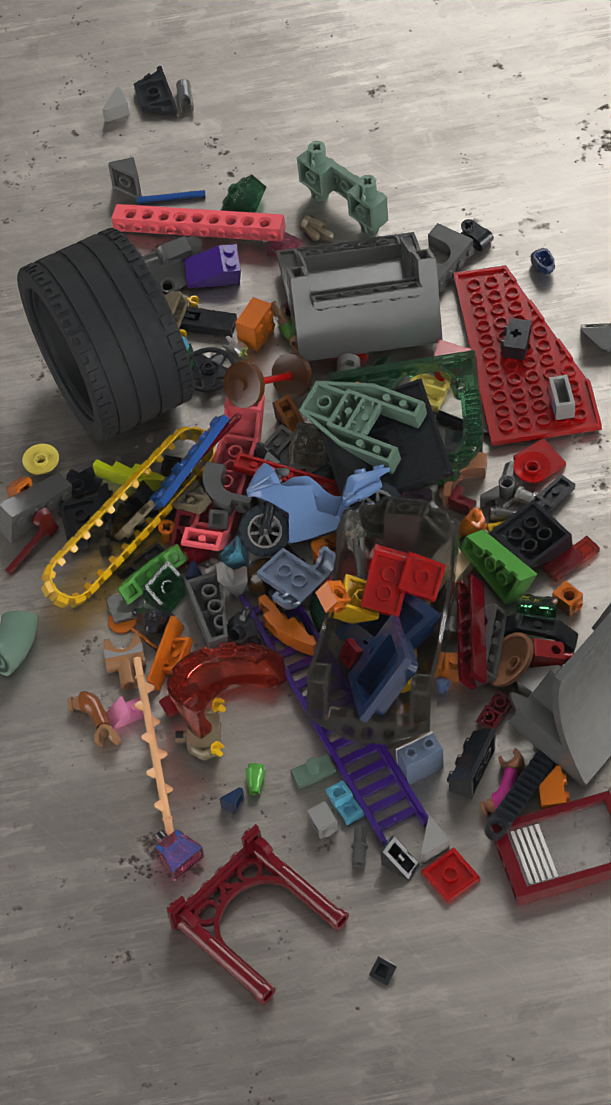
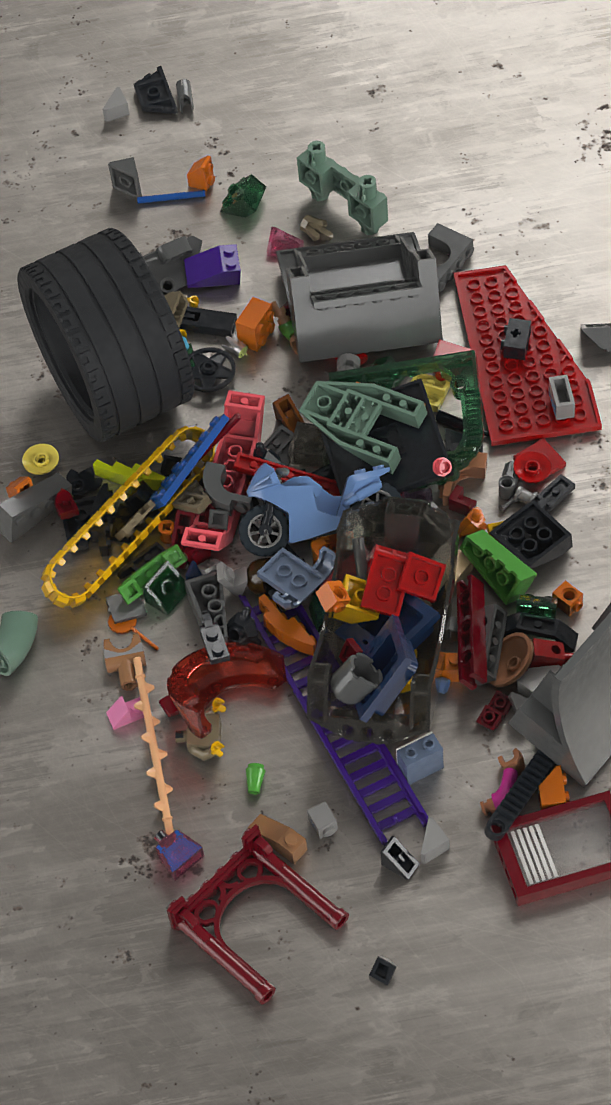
dark red piece [5,508,59,575] -> none
piece [68,691,121,747] -> none
coral brick [111,204,286,242] -> none
black rock [132,607,176,633] -> none
orange bracket [147,616,193,691] -> none
medium azure slope [219,536,249,570] -> none
dark blue slope [220,787,245,814] -> none
reddish brown piece [223,352,312,408] -> none
sand green tile [291,754,336,790] -> none
medium azure slope [325,780,365,826] -> none
dark grey axle [351,825,368,867] -> none
red tile [421,847,480,904] -> none
black slope [447,728,496,799] -> none
black piece [461,219,494,251] -> none
dark grey slope [480,486,499,508] -> none
dark grey cone [488,505,517,523] -> none
dark blue rock [530,248,555,275] -> none
tile [543,536,600,583] -> none
none -> dark red plate [55,488,79,520]
none -> orange slope [187,155,215,192]
none -> hinge [200,613,230,665]
none -> medium nougat slope [247,814,308,864]
none -> dark grey cylinder [330,652,383,704]
none -> coral plate [432,457,452,477]

